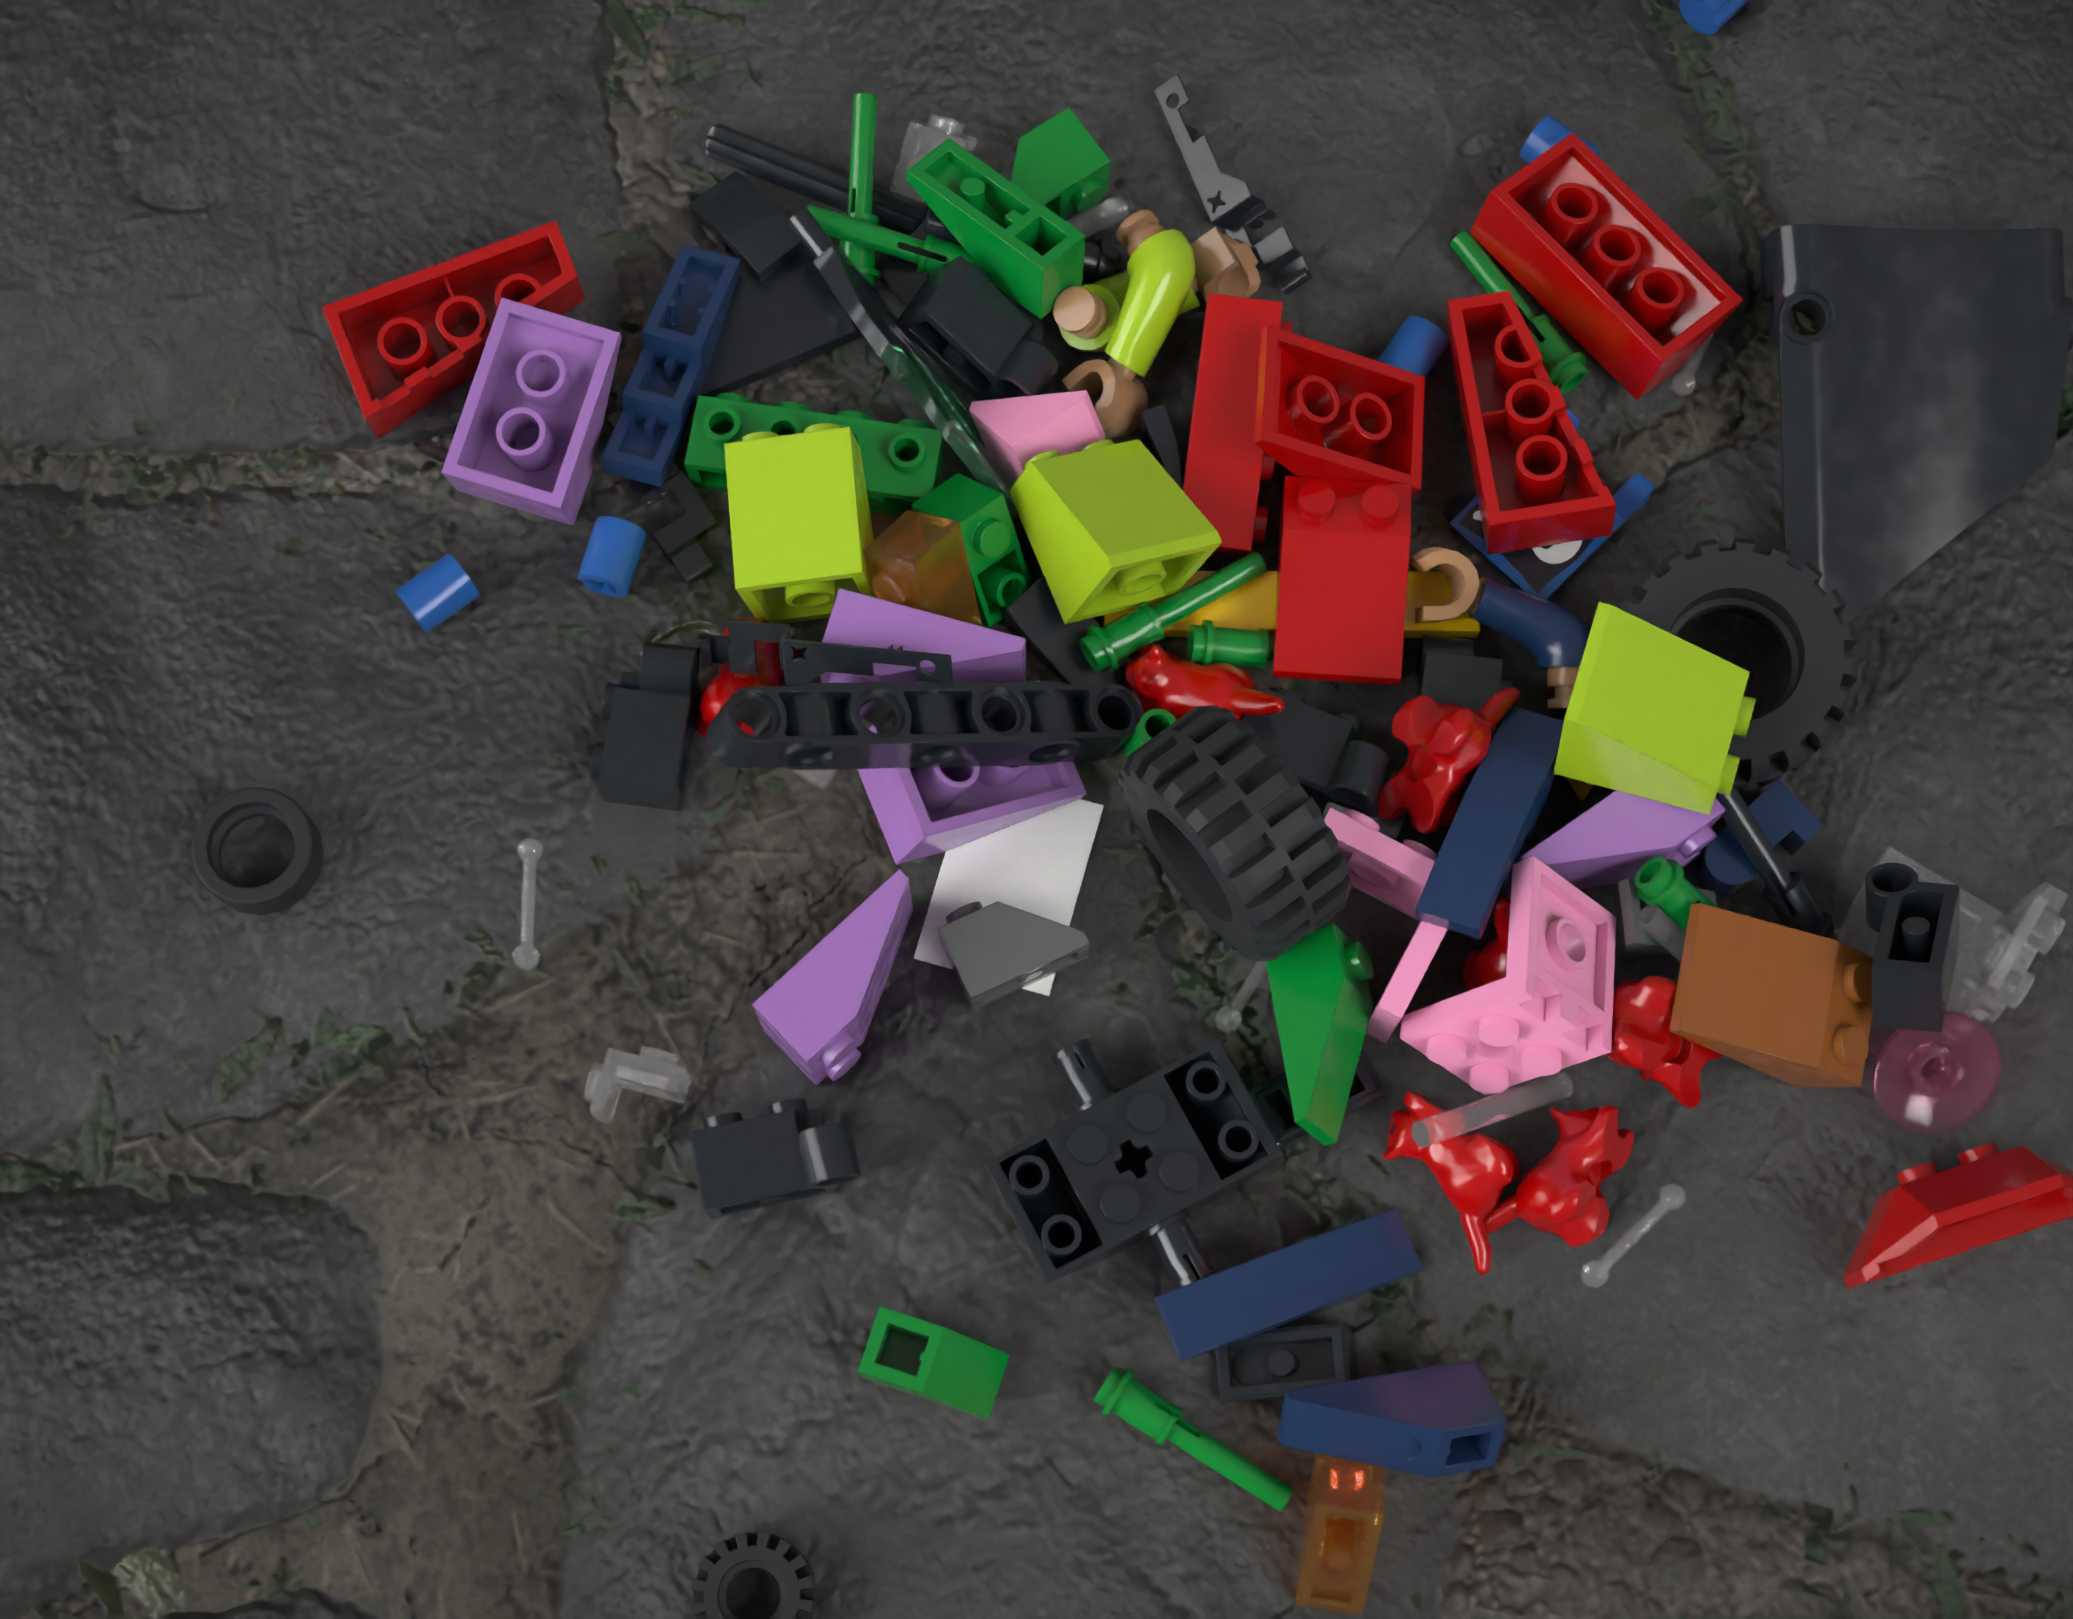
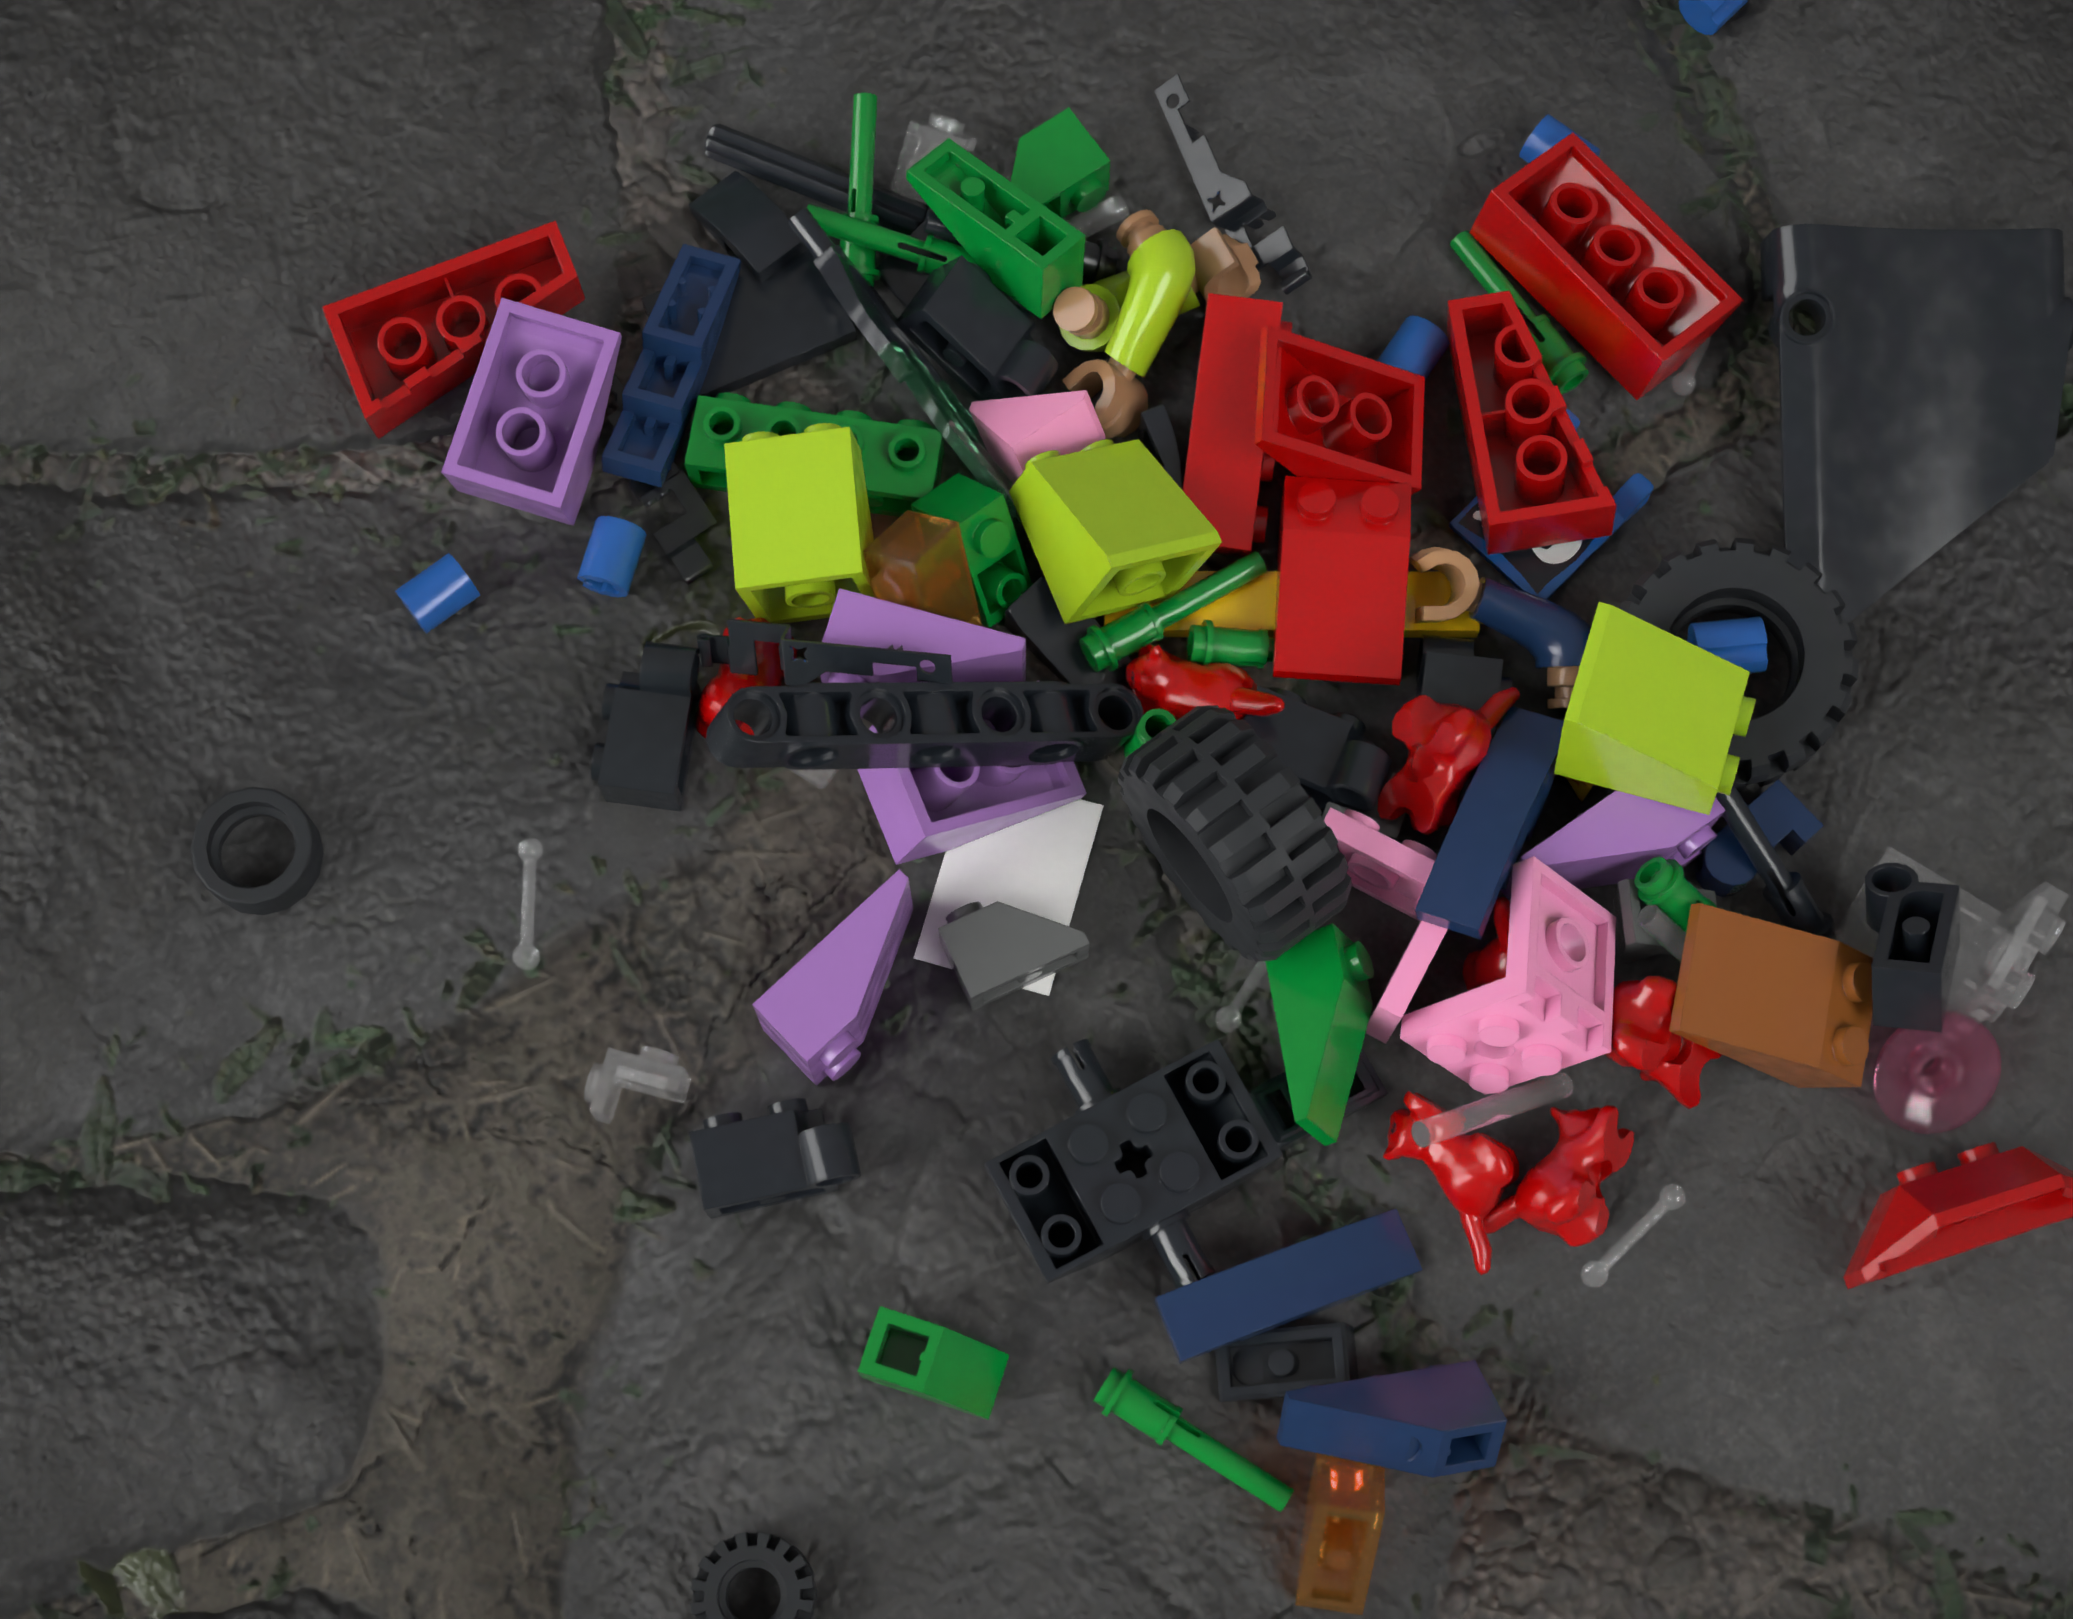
none -> blue piece [1687,617,1768,673]

